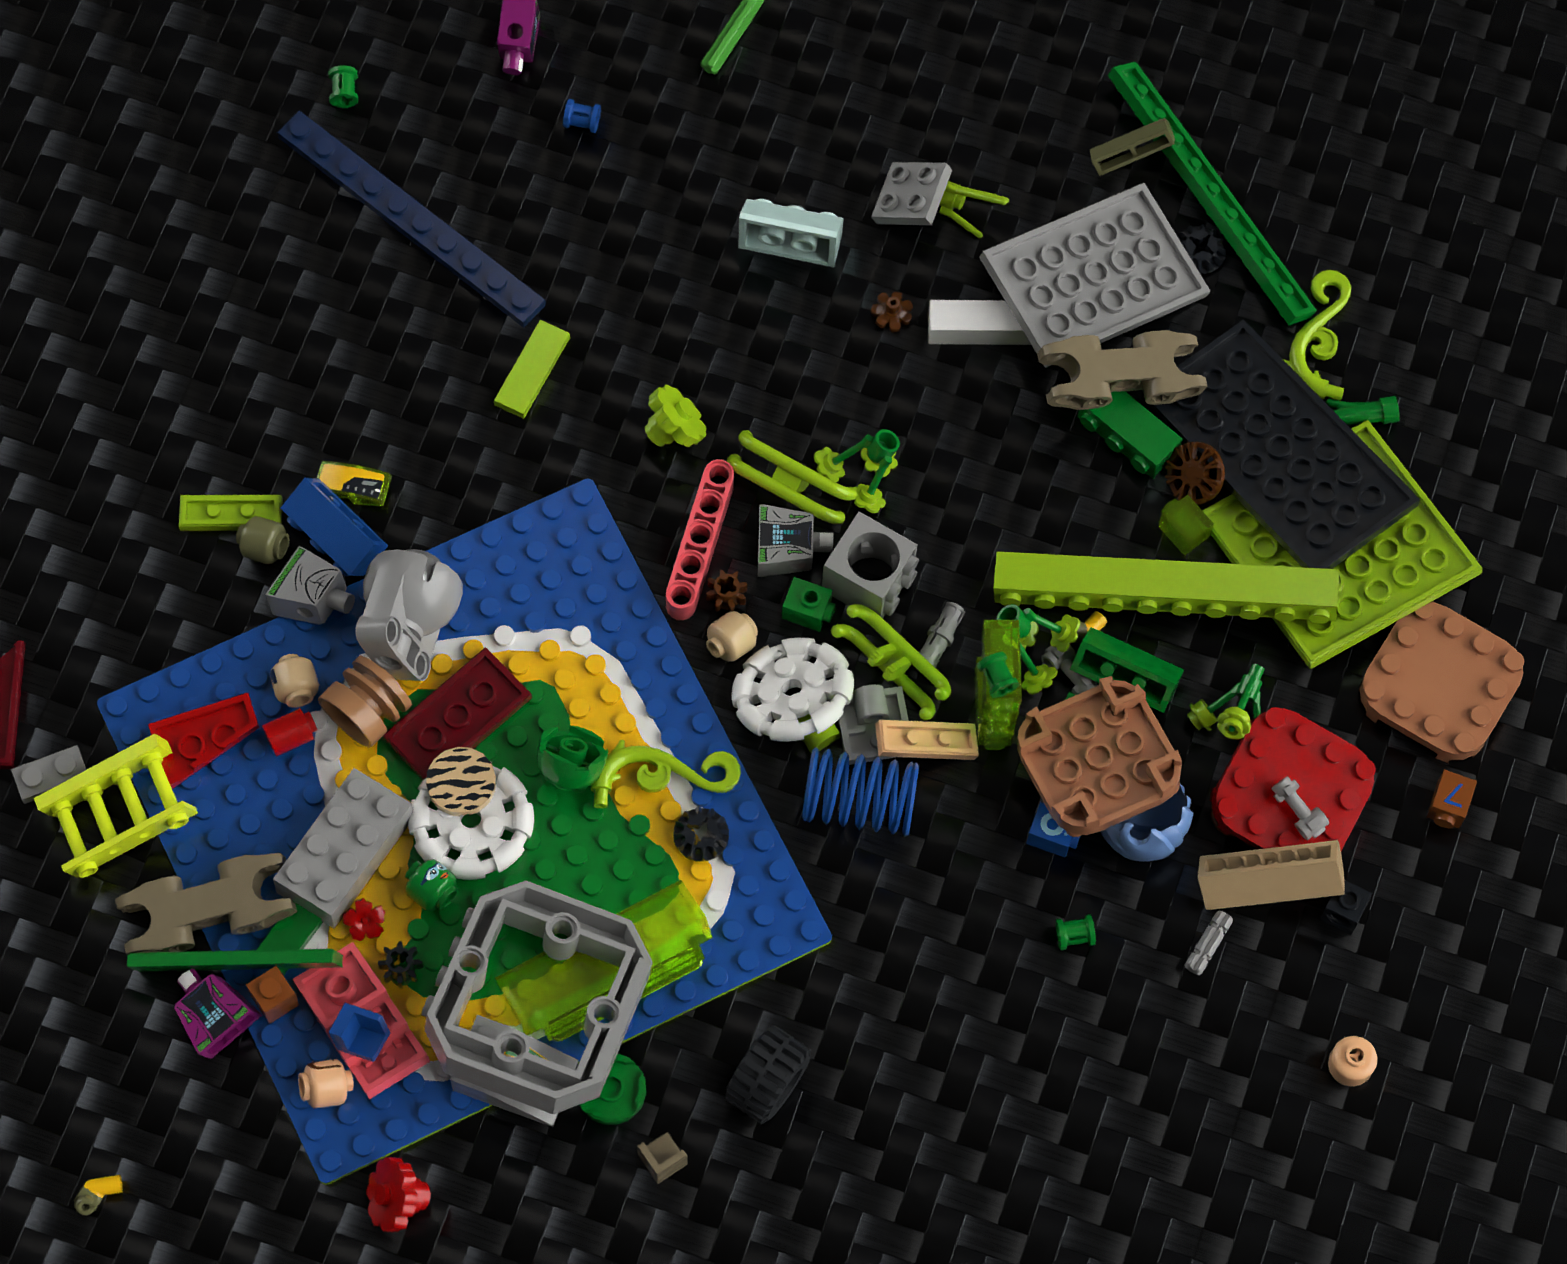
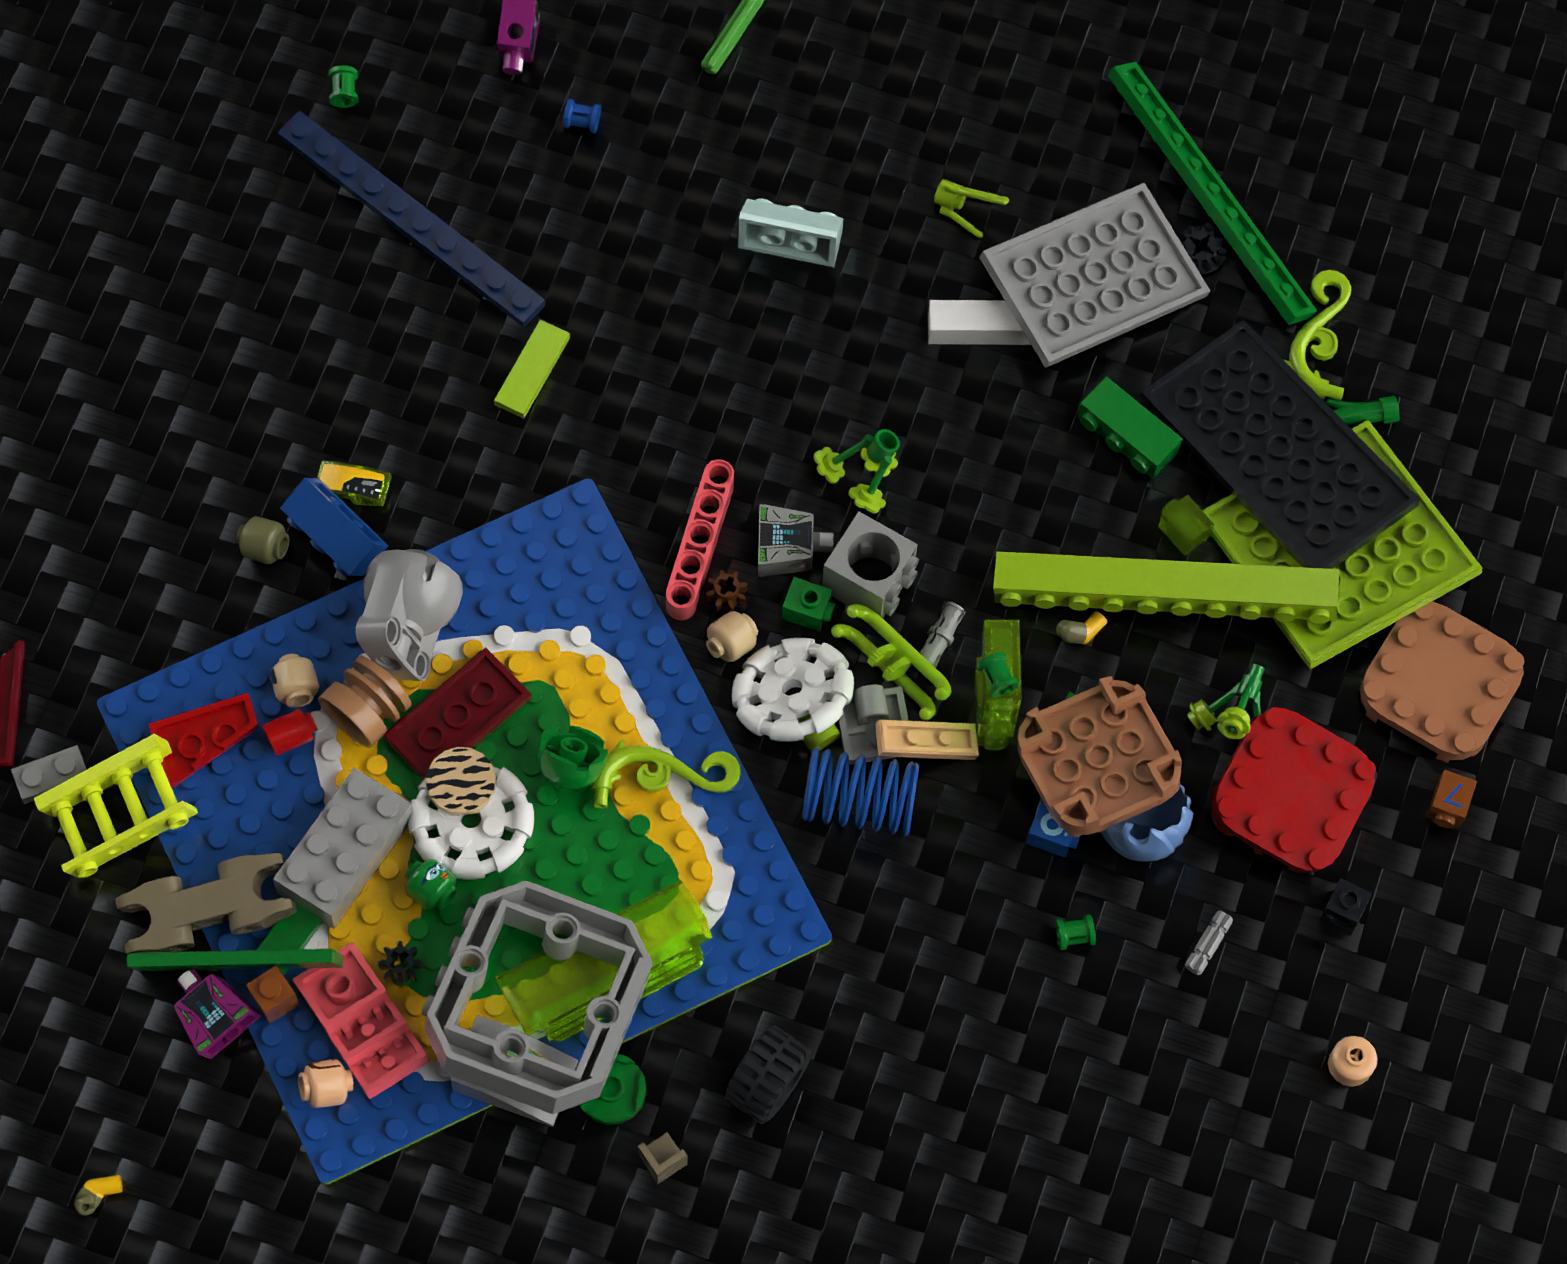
lime tile [179,495,283,531] -> none
light grey torso [265,546,355,625] -> none
blue panel [329,1003,390,1062] -> none
red plant [343,898,386,941] -> none
red plant [367,1157,430,1232] -> none
lime plant [645,385,707,447] -> none
black gear [673,806,729,861] -> none
lime piece [727,430,857,524] -> none
light grey plate [871,162,952,225] -> none
reddish brown plant [871,292,913,332] -> none
lime plant [997,604,1080,695] -> none
dark tan piece [1037,330,1207,410] -> none
light grey bar [1042,645,1098,695] -> none
green brick [1070,627,1184,713] -> none
olive piece [1090,118,1176,176] -> none
reddish brown wheel [1165,441,1225,505] -> none
tan brick [1198,840,1345,910] -> none
light grey bar [1271,776,1330,841] -> none

